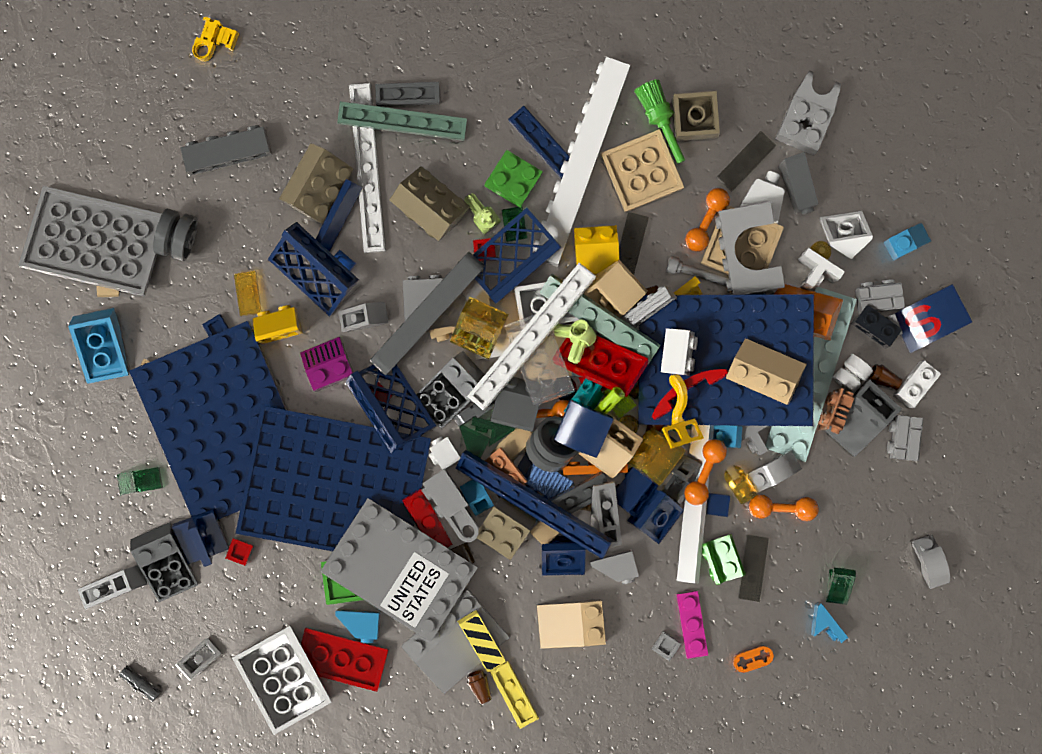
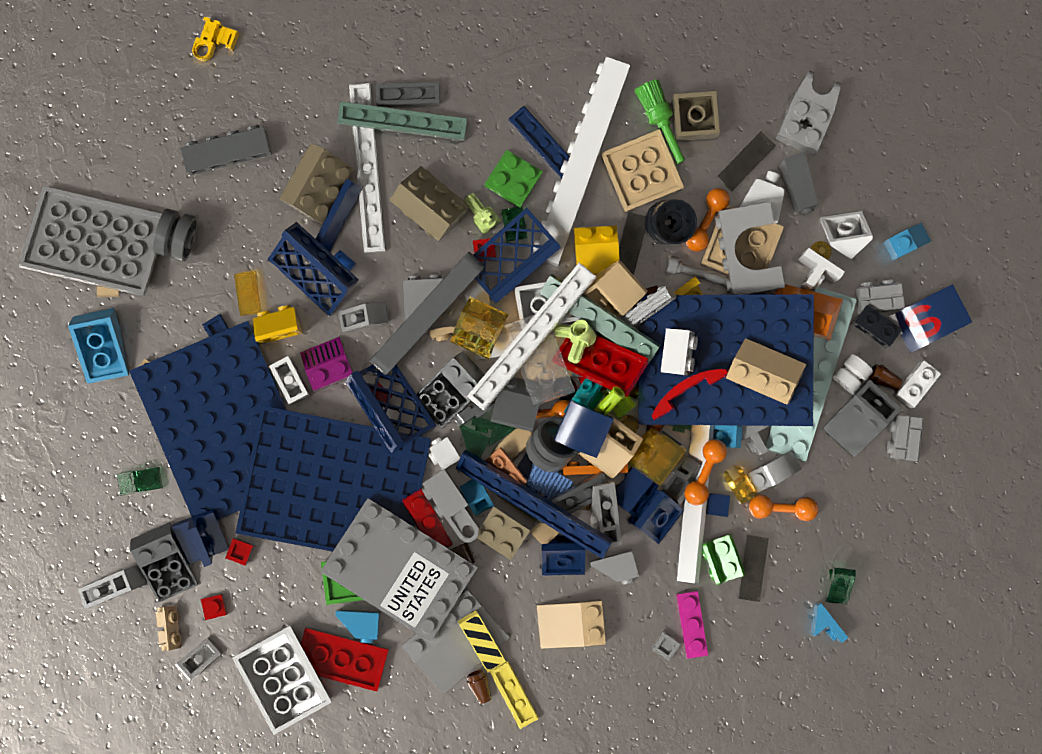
dark grey pin [118,665,161,702] -> none
yellow piece [662,374,704,448] -> none
orange beam [733,645,774,673] -> none
nougat hinge [818,388,854,434] -> none
light grey brick [912,535,950,589] -> none
none -> tan hinge [155,605,181,651]
none -> red plate [200,594,228,620]
none -> white brick [269,356,311,405]
none -> black wheel [644,199,697,245]

